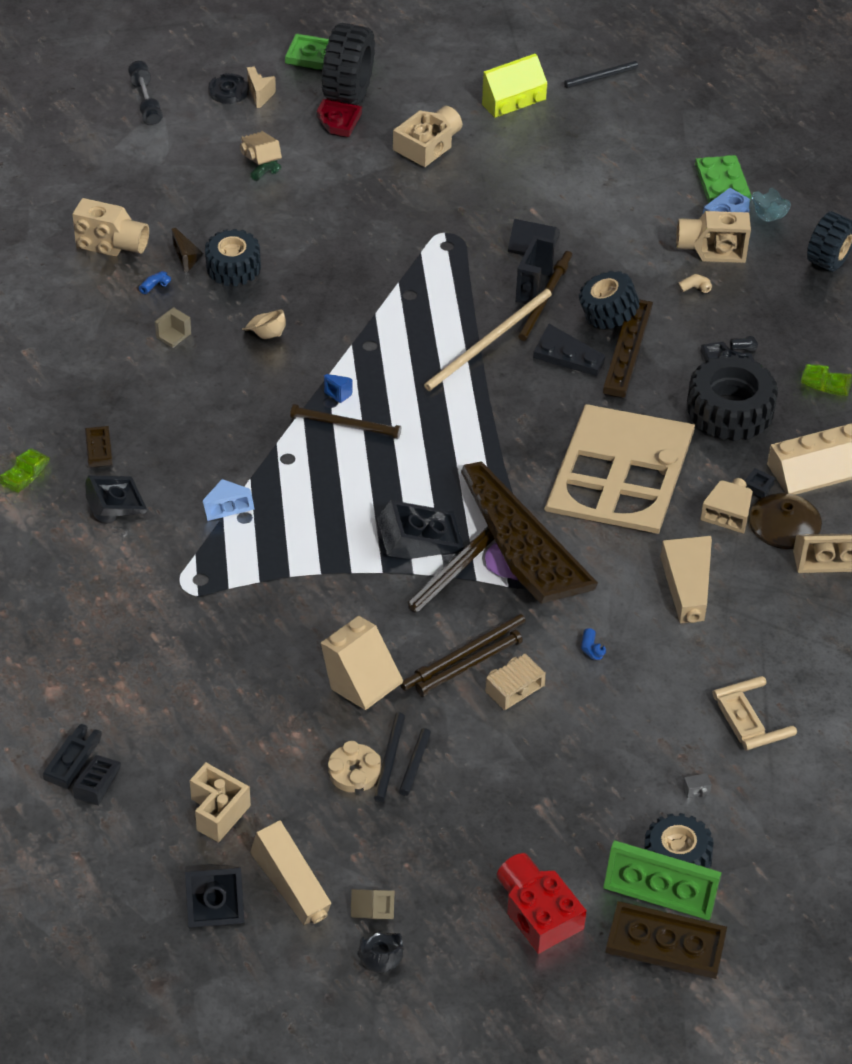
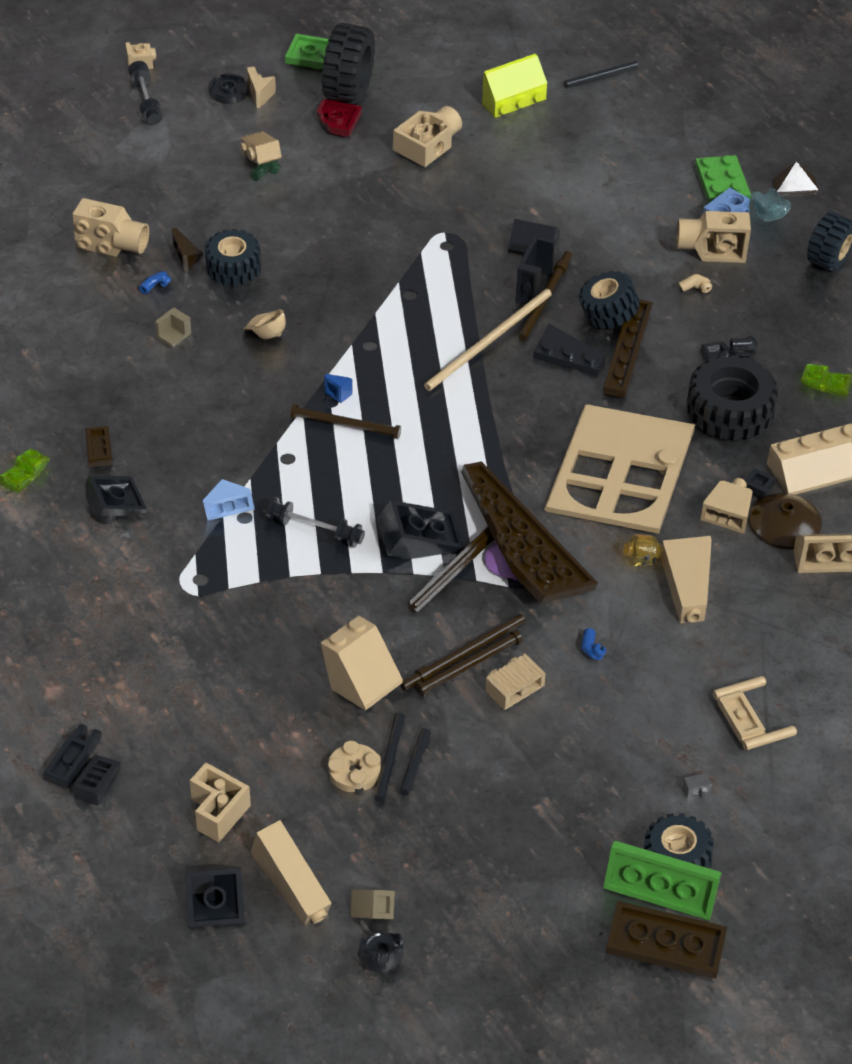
red brick [497,853,587,954] -> none
none -> tan brick [125,42,156,69]
none -> black axle [263,497,365,548]
none -> clear yellow head [623,534,662,567]
none -> slope [773,161,818,195]

